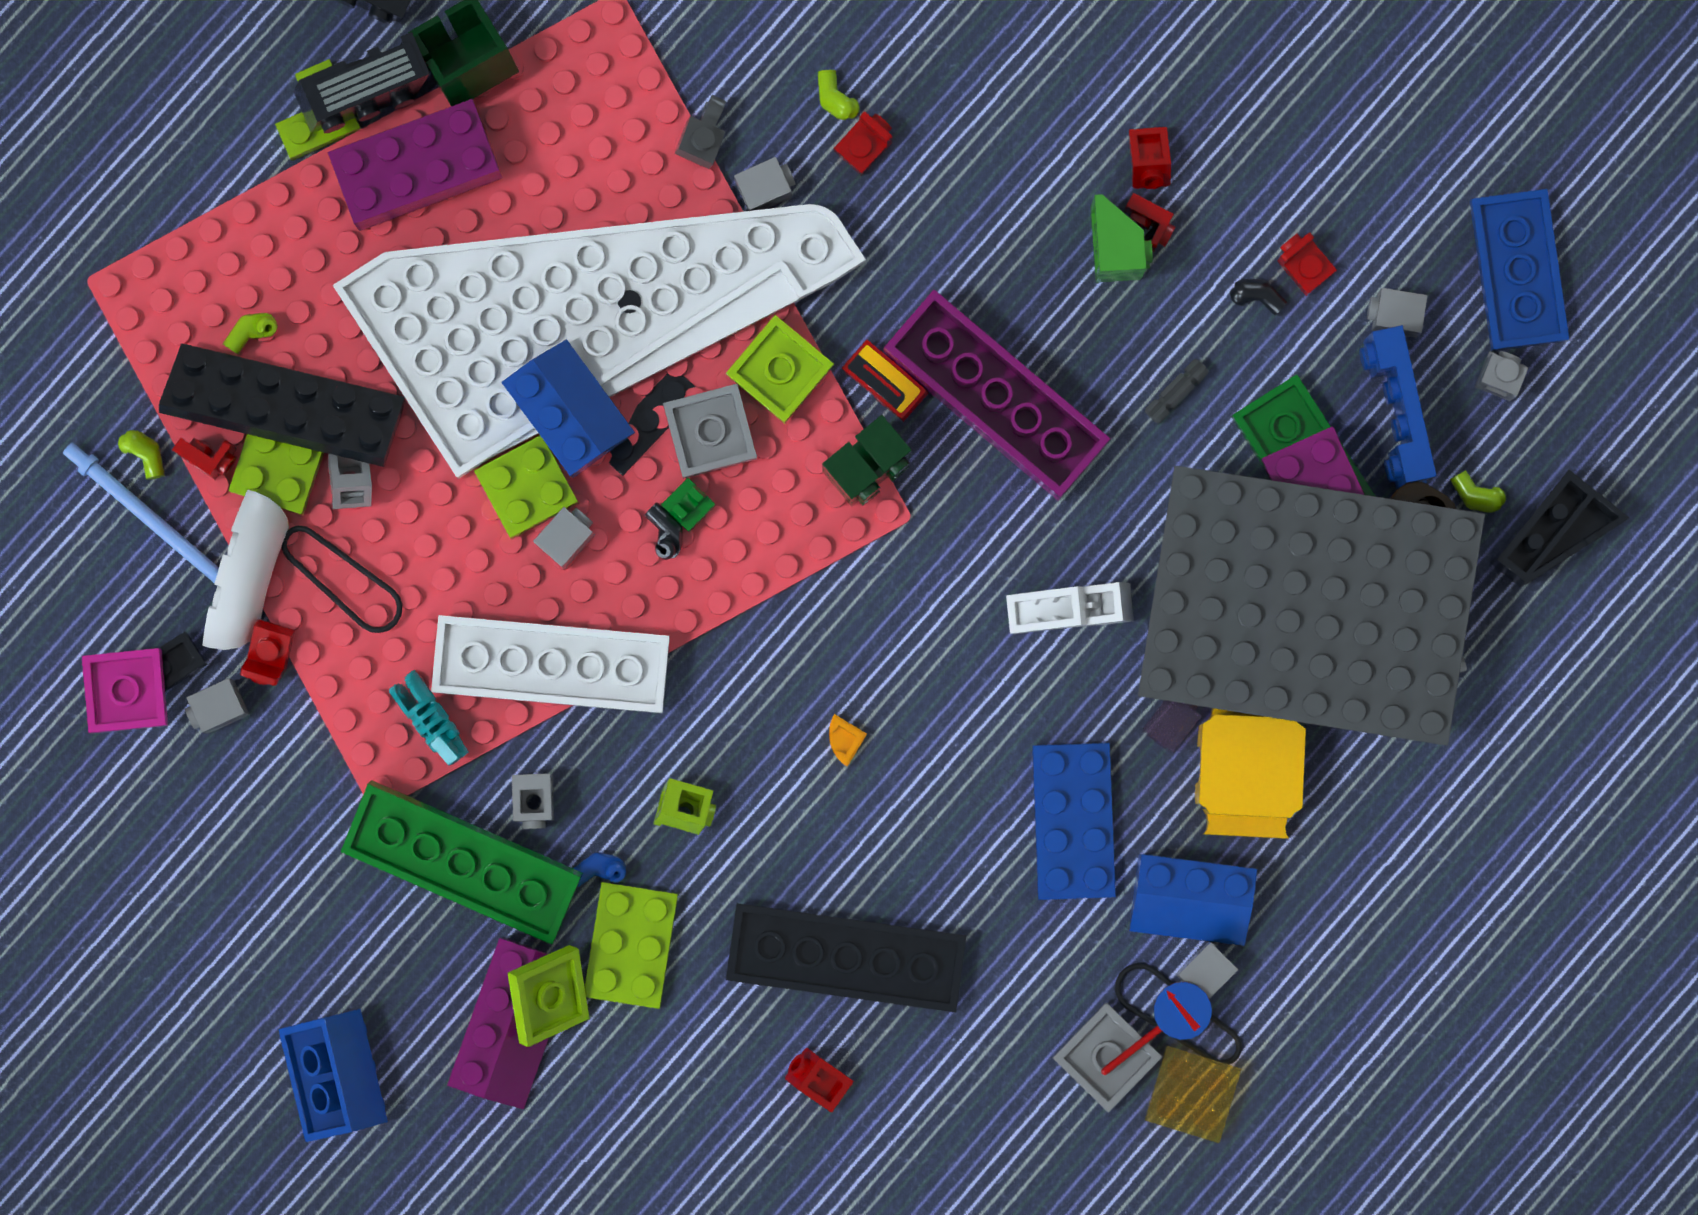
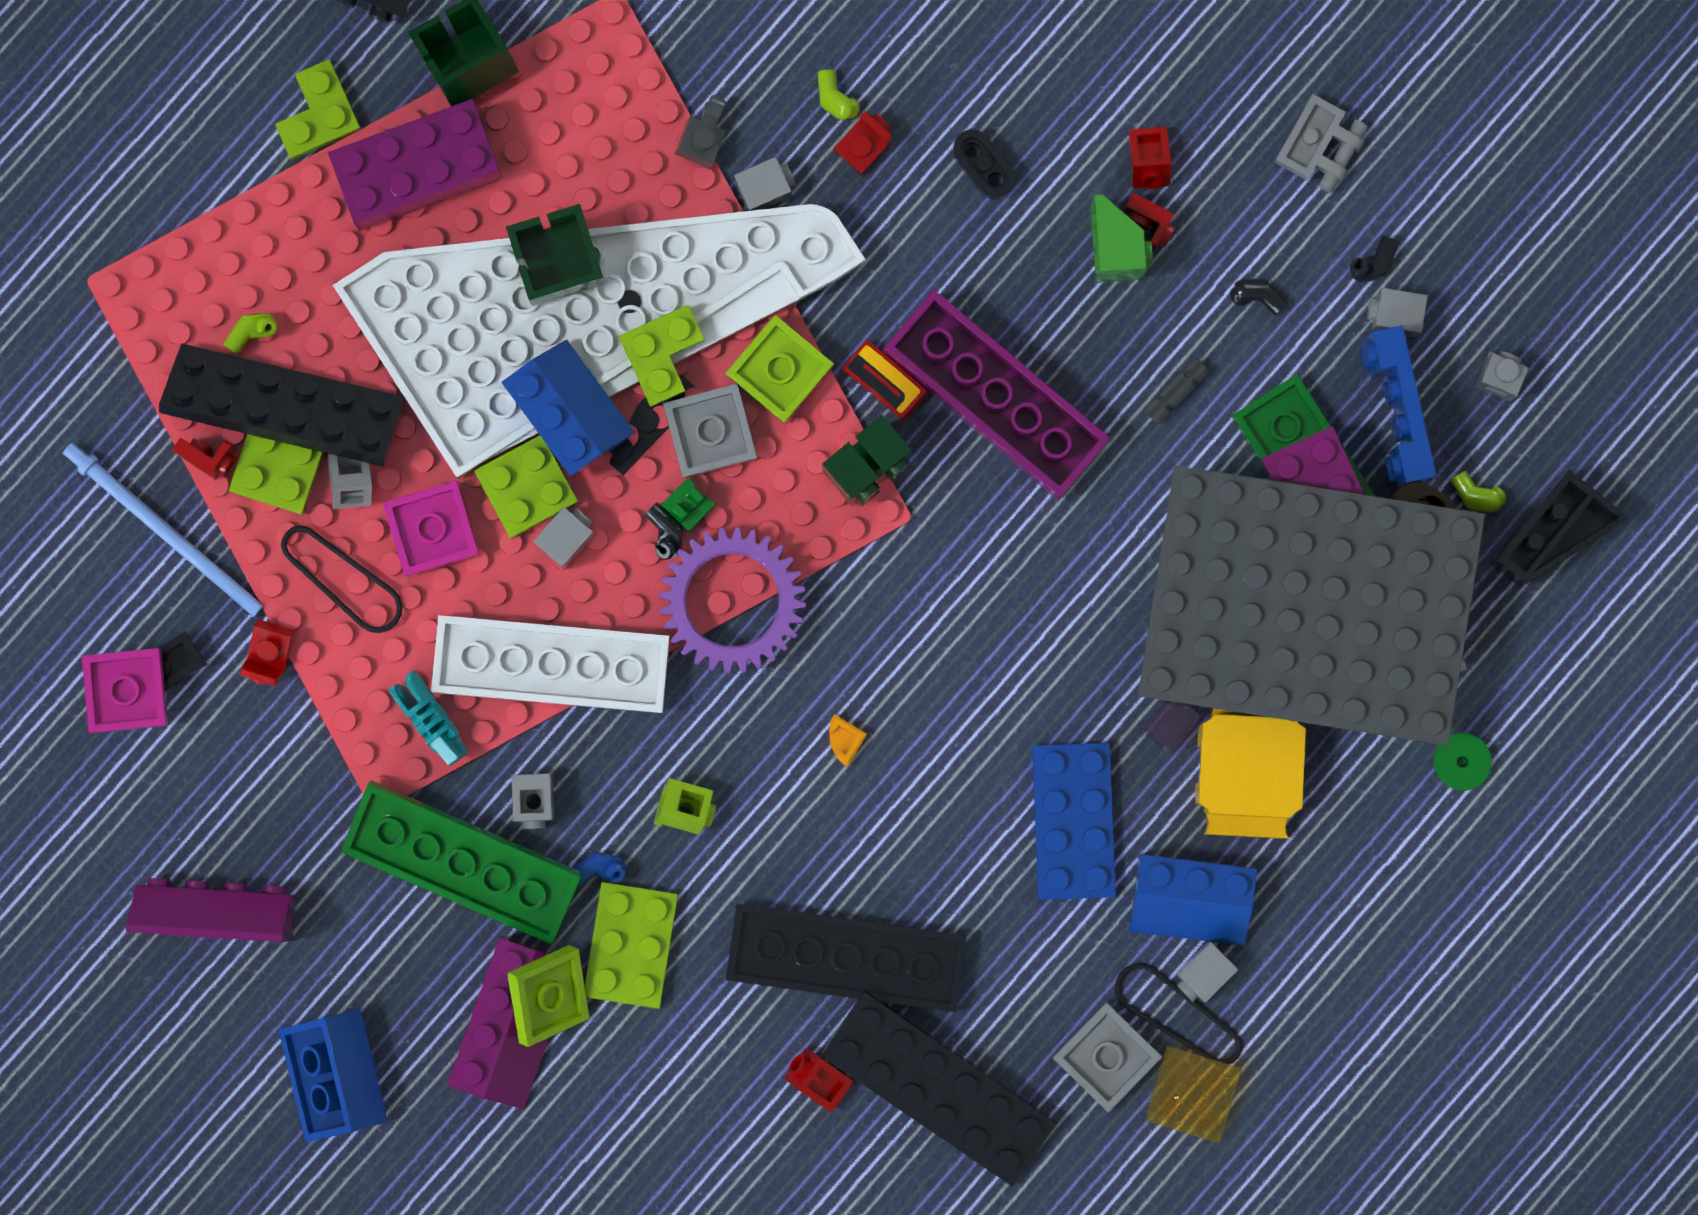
lime arm [118,430,165,480] -> none
light grey brick [185,678,250,734] -> none
white brick [202,490,289,650] -> none
wedge [293,32,430,133] -> none
white slope [1006,582,1134,634] -> none
blue piece [1101,982,1212,1075] -> none
red bracket [1277,232,1337,296] -> none
blue plate [1469,189,1569,351] -> none
none -> magenta slope [126,878,296,942]
none -> dark pink plate [383,480,480,577]
none -> dark green piece [506,204,605,306]
none -> lime plate [618,304,705,407]
none -> medium lavender piece [659,527,806,674]
none -> black plate [821,990,1057,1187]
none -> black plate [953,129,1015,200]
none -> light grey plate [1274,94,1368,193]
none -> black arm [1350,236,1399,283]
none -> green piece [1434,733,1492,791]

